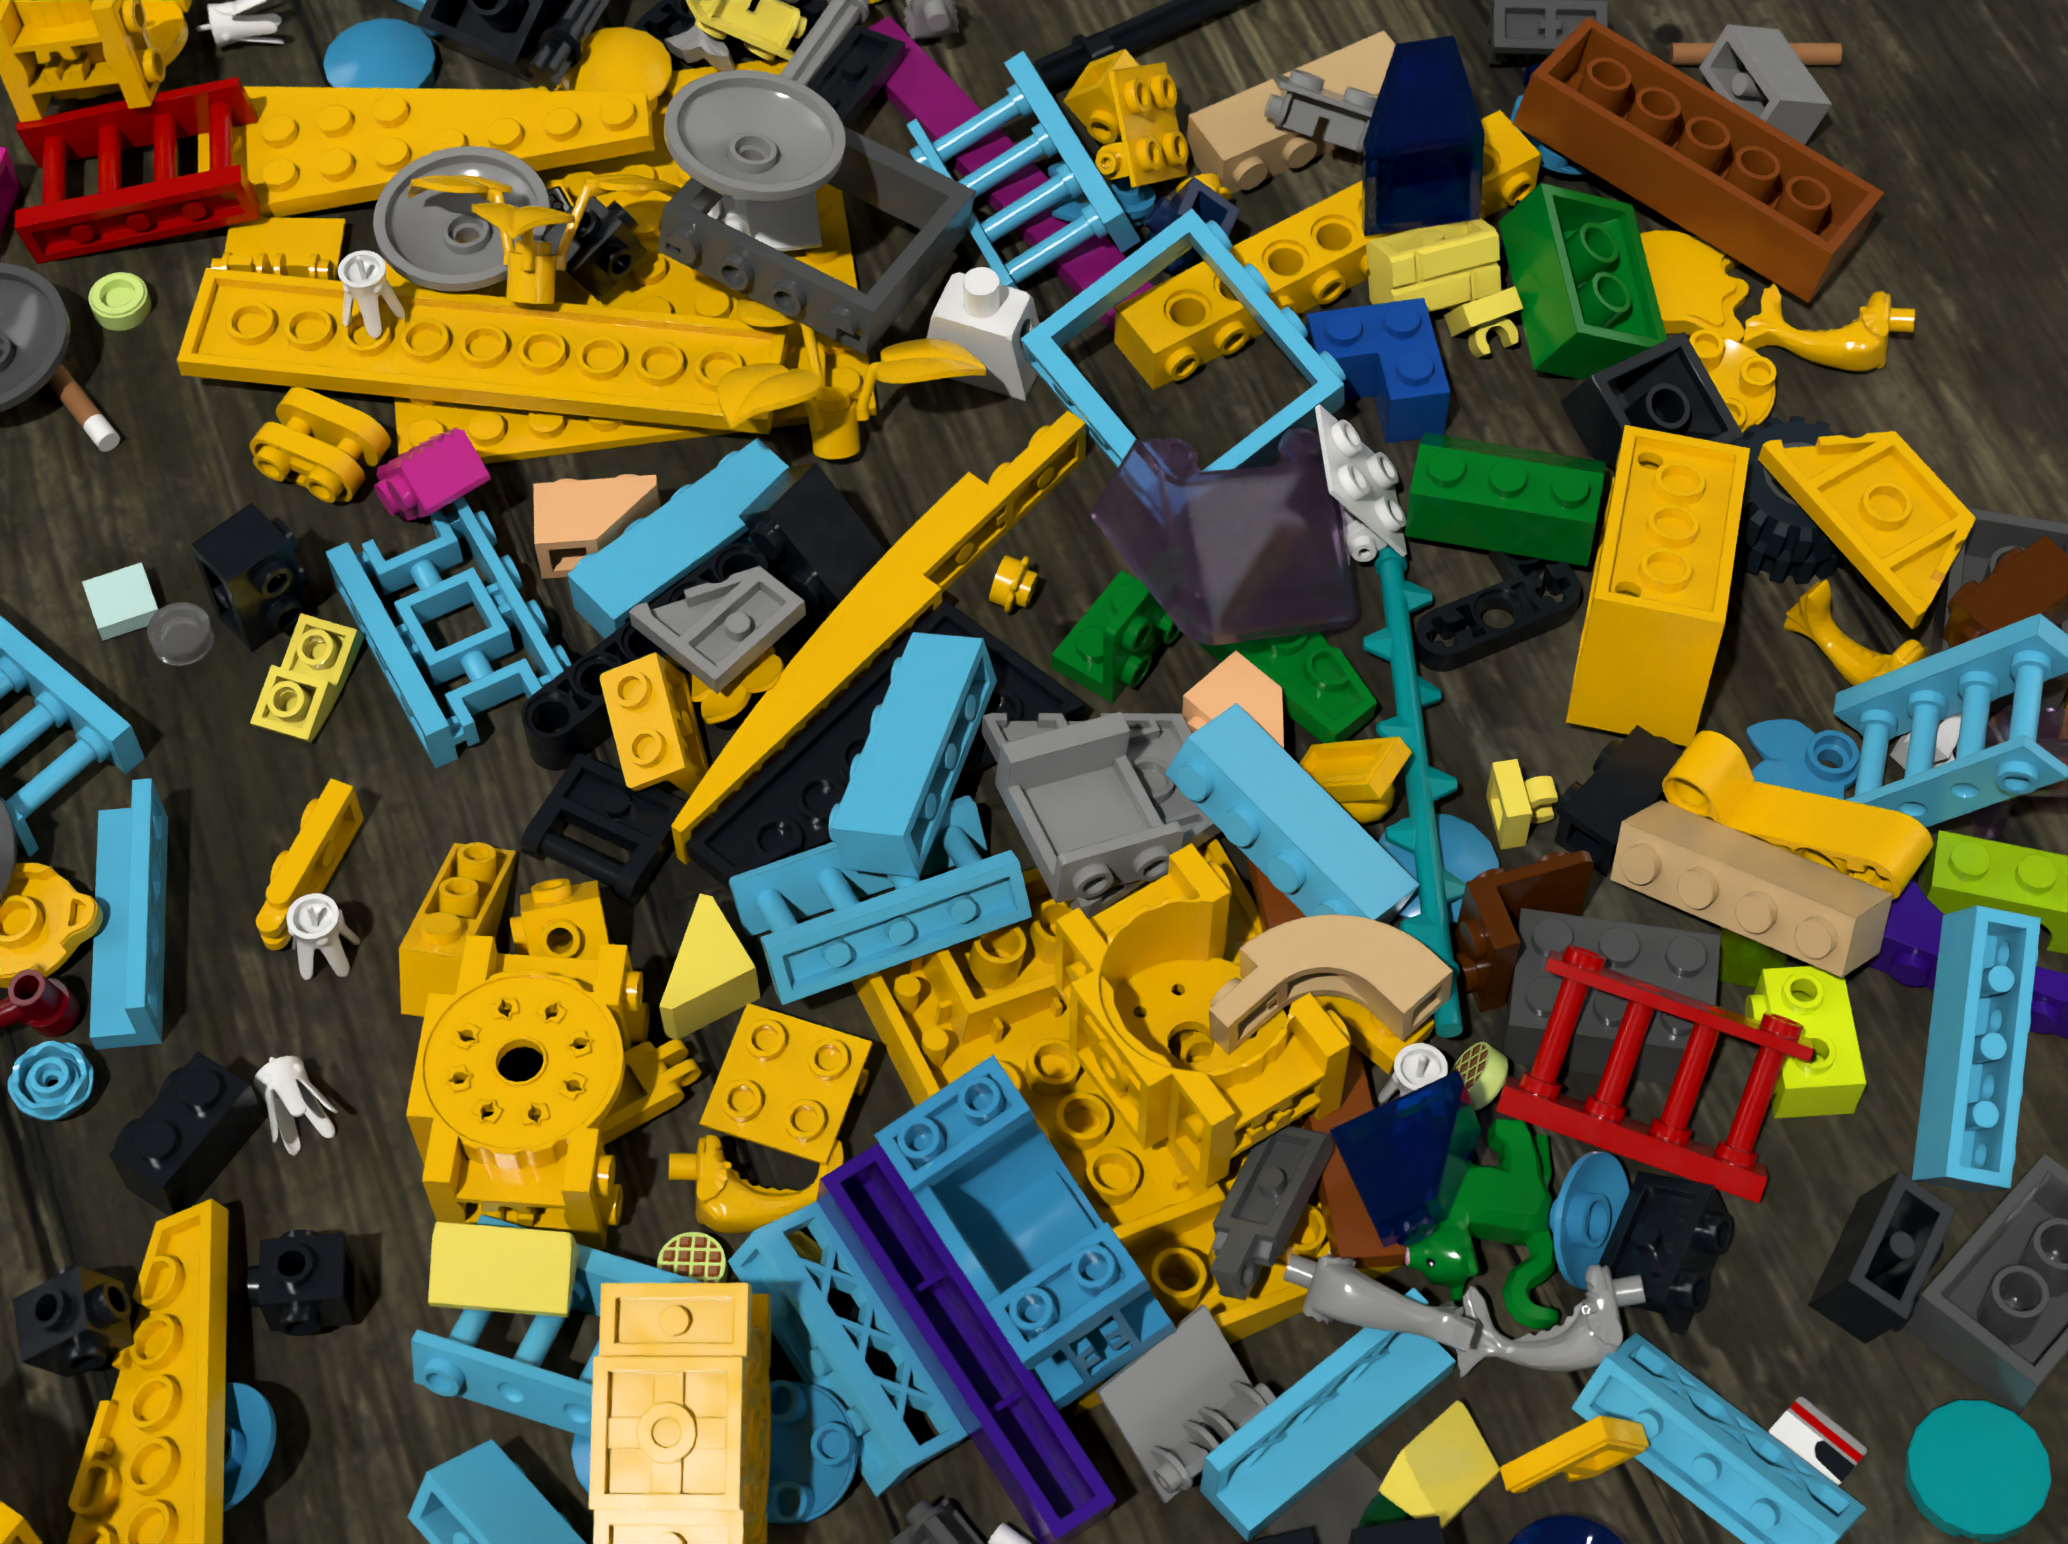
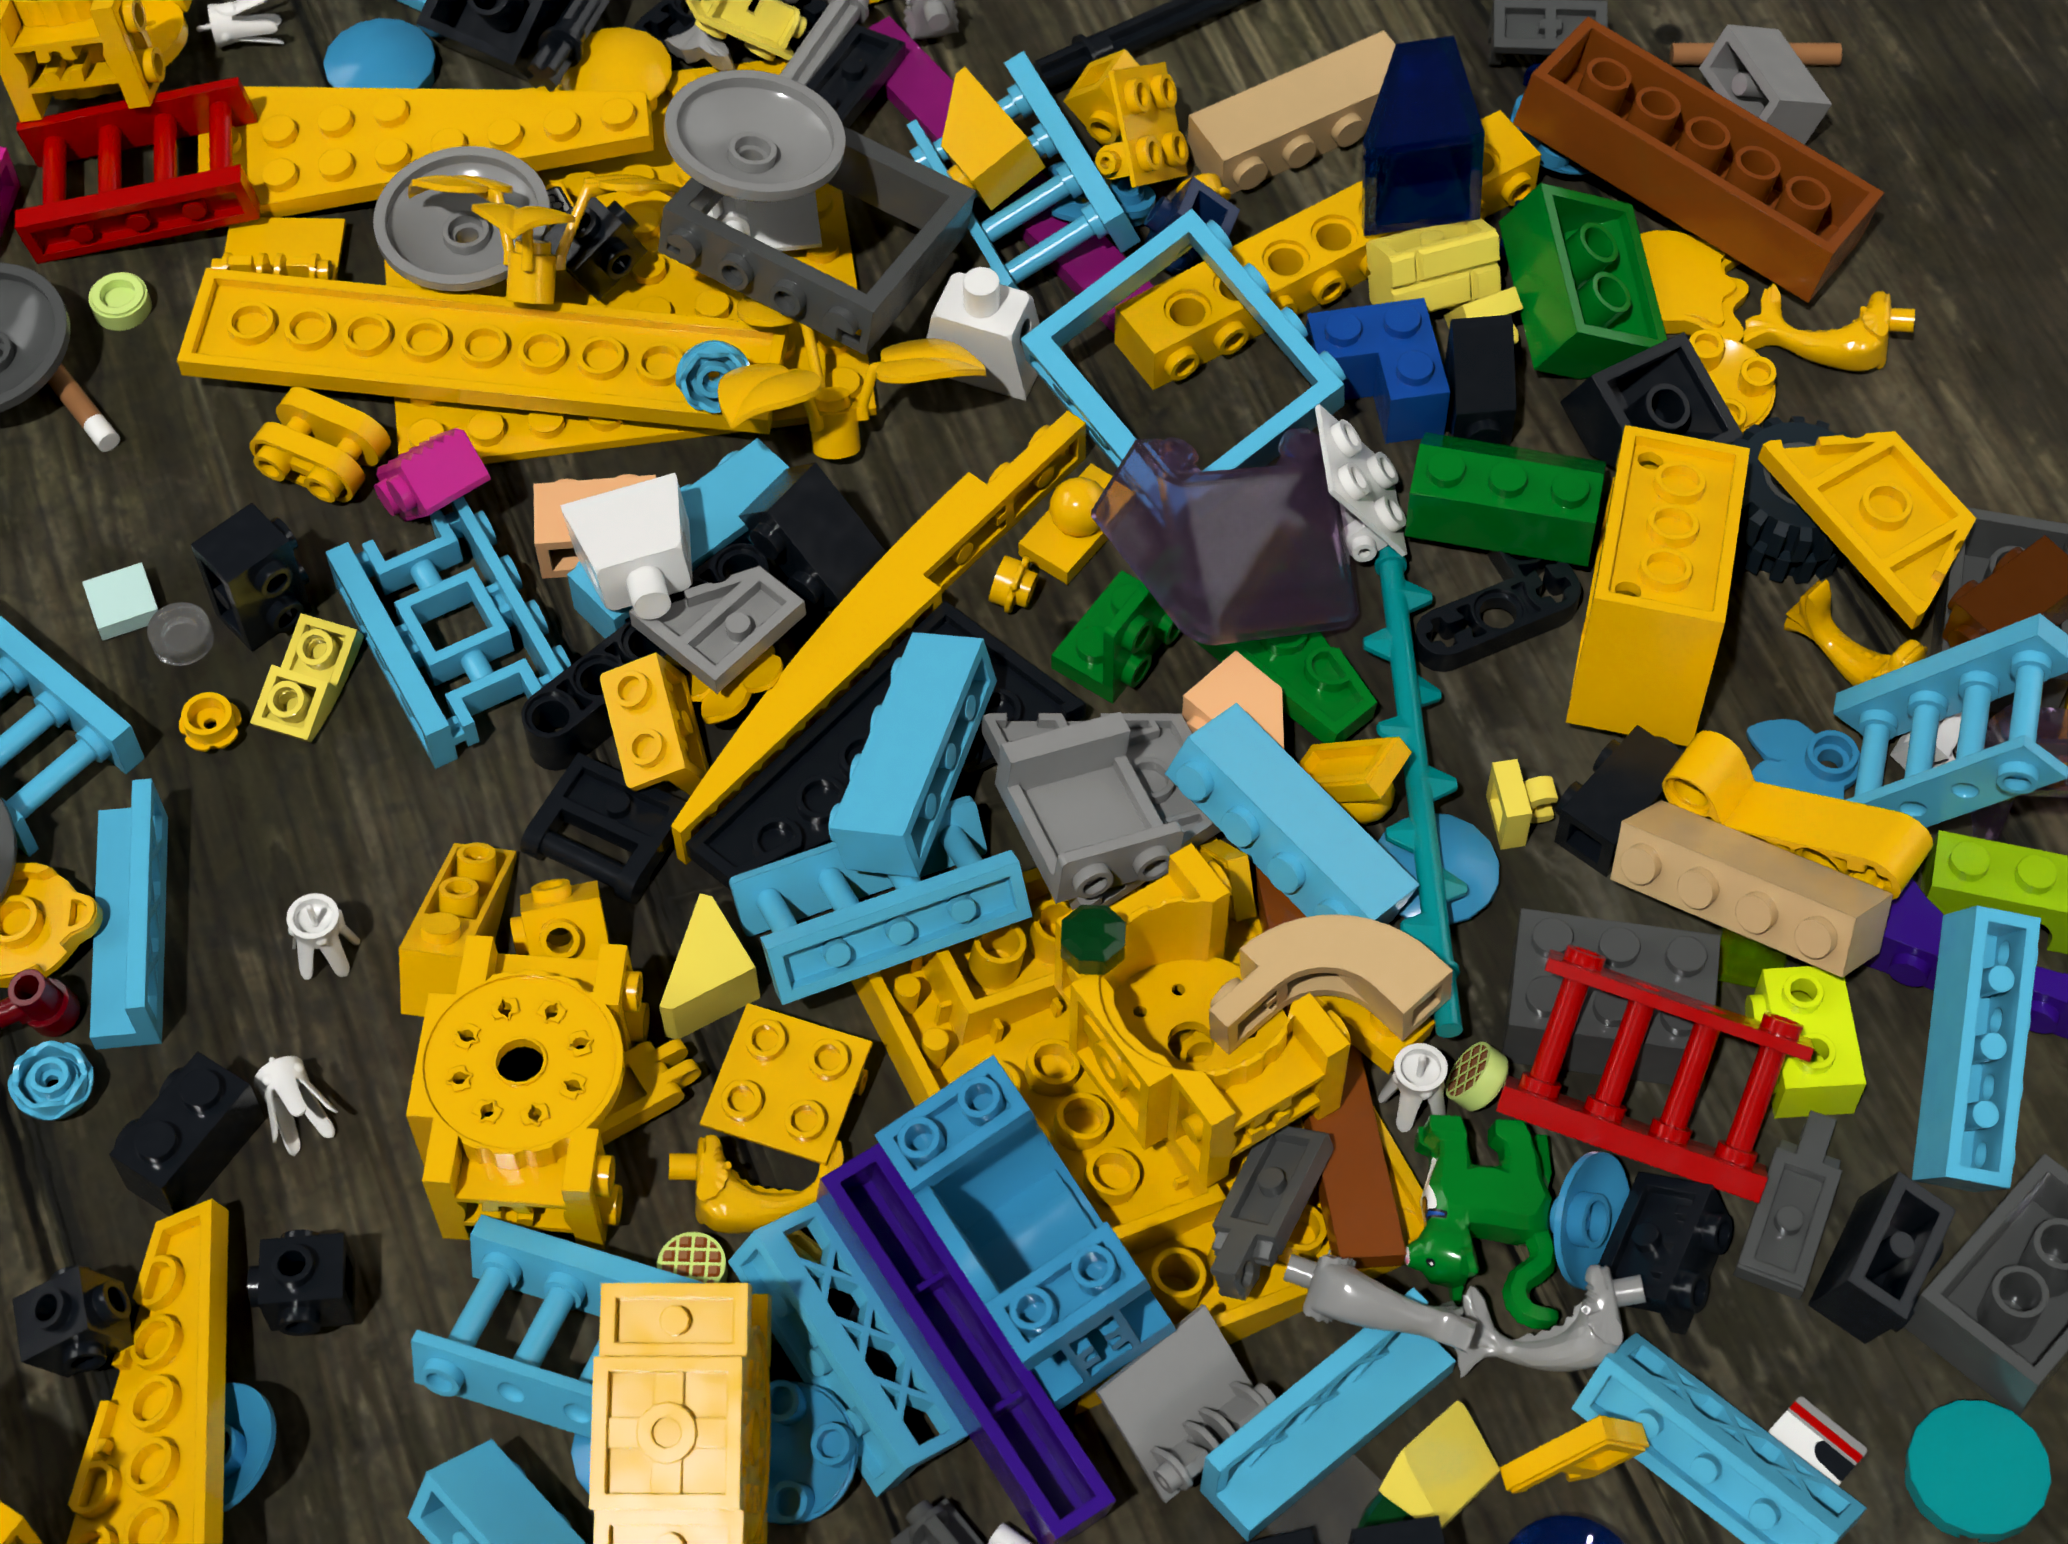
yellow hinge [256,778,364,950] -> none
white piece [338,250,405,338] -> none
light yellow slope [428,1222,579,1318] -> none
light grey hinge [1264,69,1390,153] -> none
clear blue slope [1329,1071,1482,1248] -> none
reddish brown bracket [1452,850,1594,1013] -> none
none -> yellow plate [179,692,242,752]
none -> white torso [560,473,693,620]
none -> medium azure plate [675,340,750,413]
none -> yellow slope [941,66,1045,211]
none -> yellow tile [1018,463,1140,585]
none -> dark green tile [1061,905,1126,975]
none -> yellow tile [1199,840,1256,922]
none -> black slope [1444,315,1517,446]
none -> dark grey hinge [1733,1110,1842,1300]

